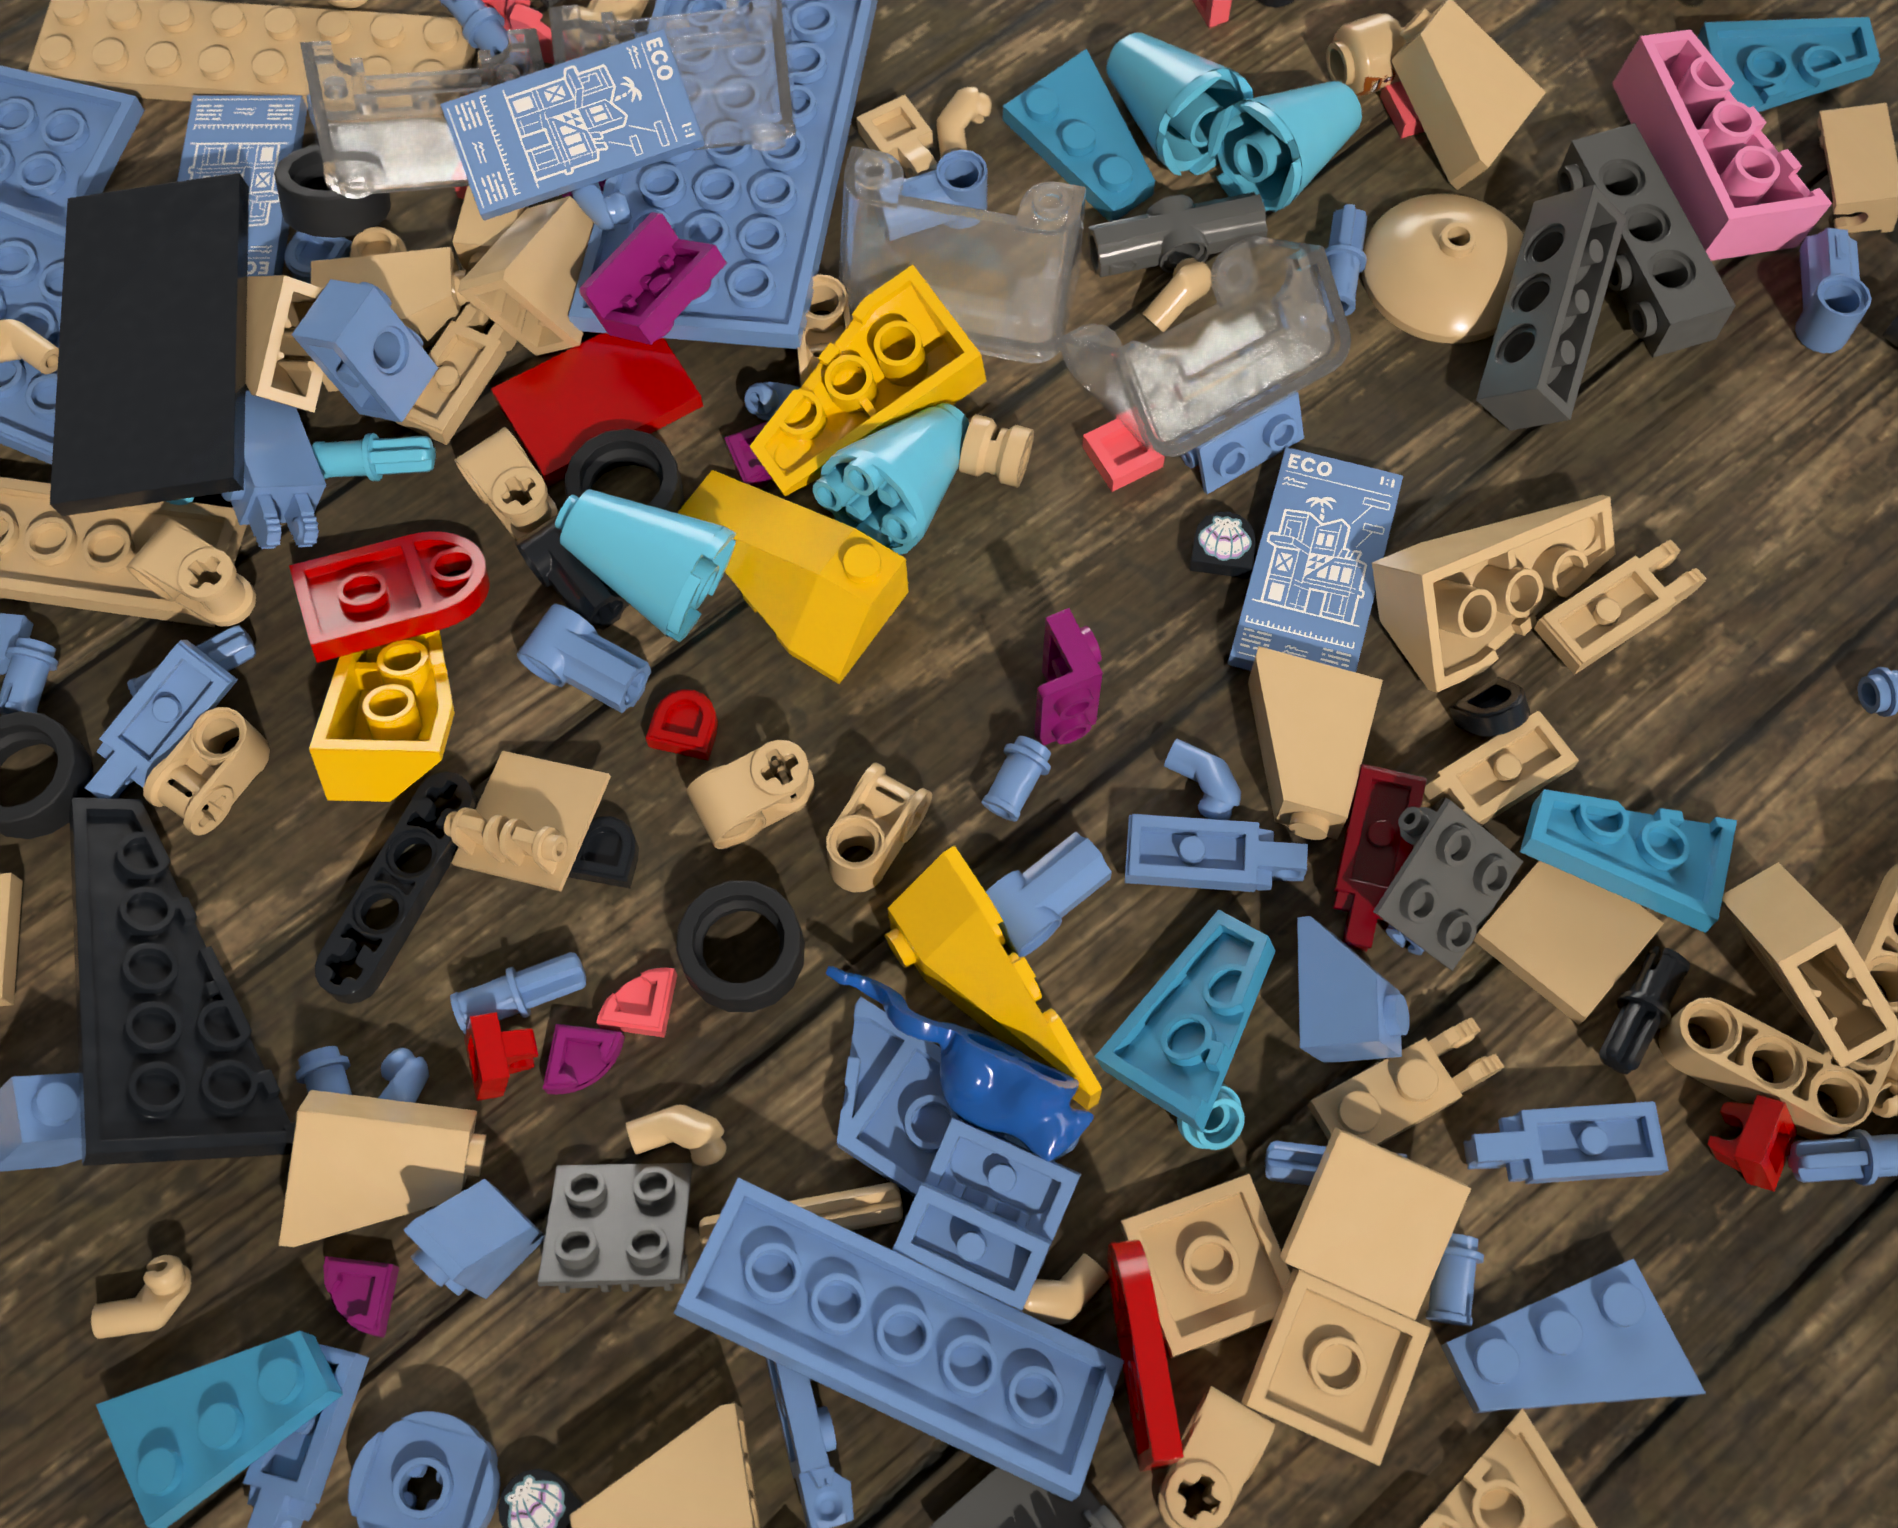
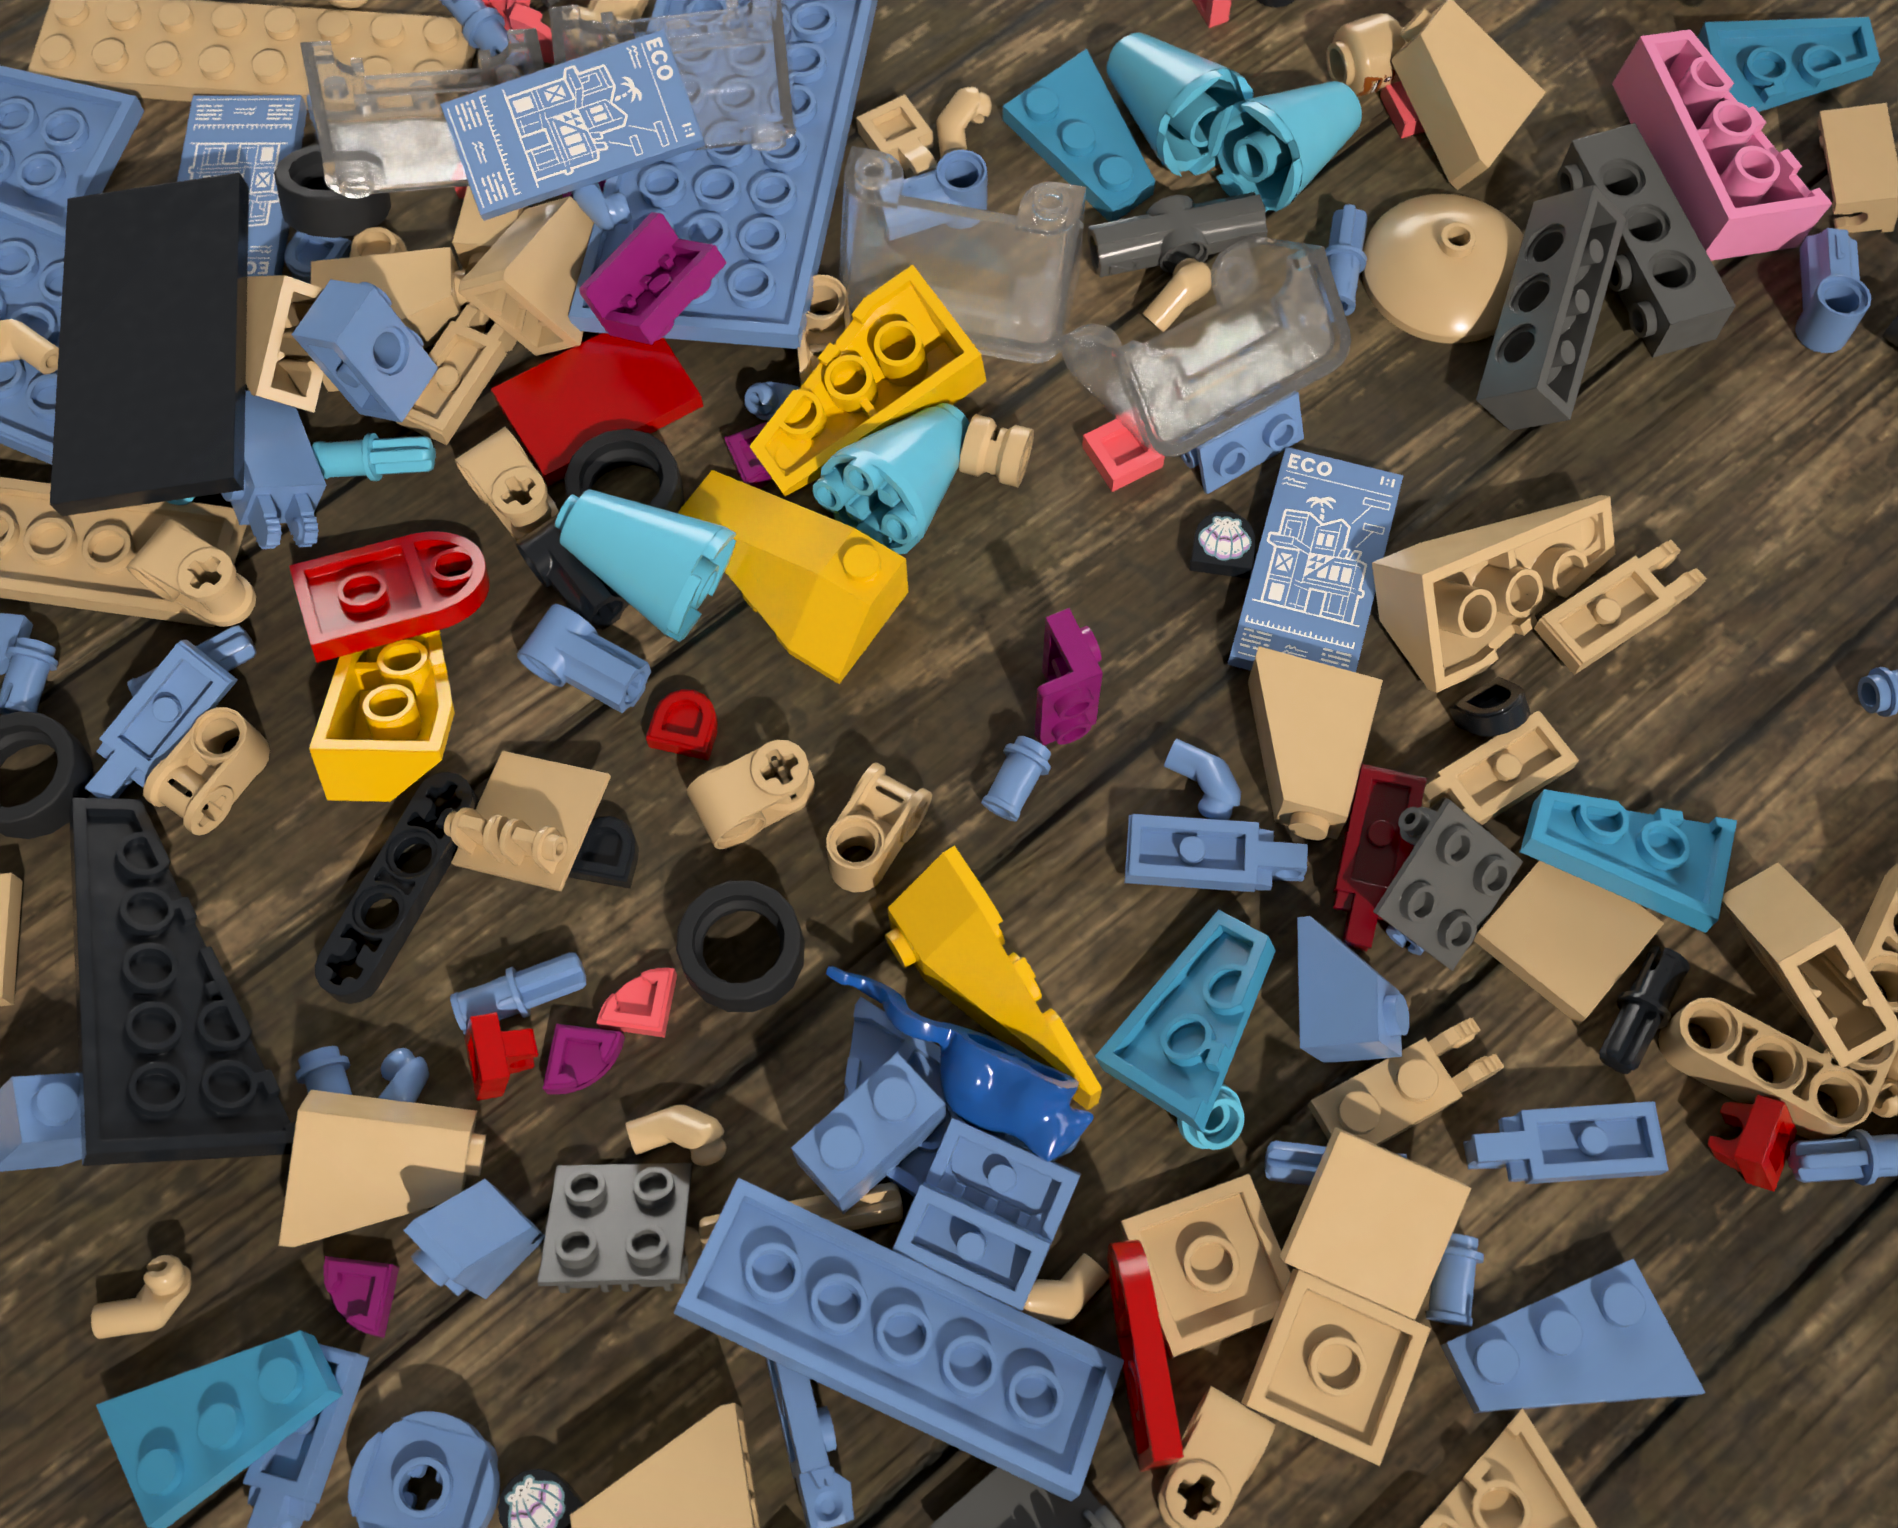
medium blue piece [986,832,1112,957] -> none
none -> medium blue brick [791,1052,946,1215]

